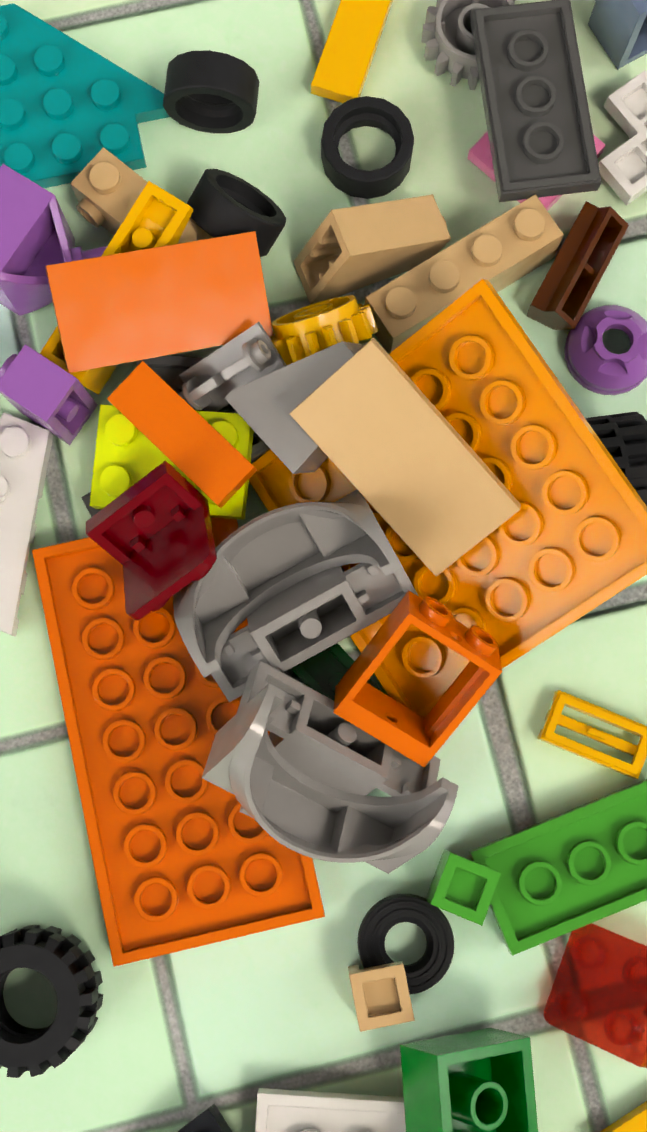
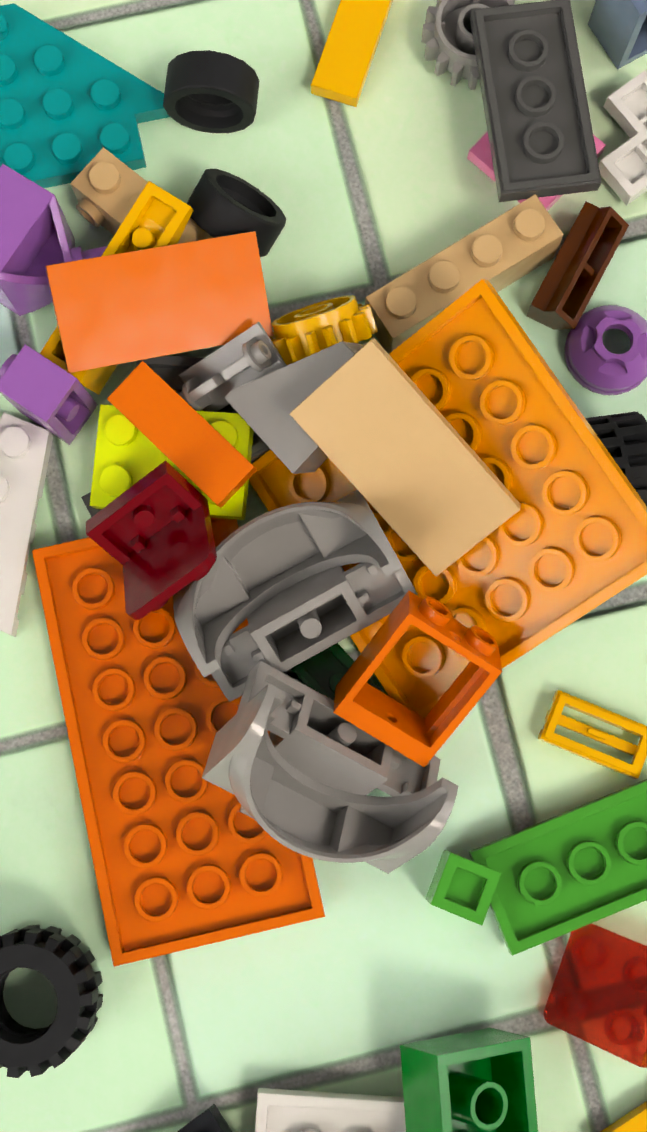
tan slope [293,194,451,304] -> none
black tyre [321,96,414,199] -> none
tan panel [348,961,415,1032] -> none
black tyre [357,894,454,994] -> none

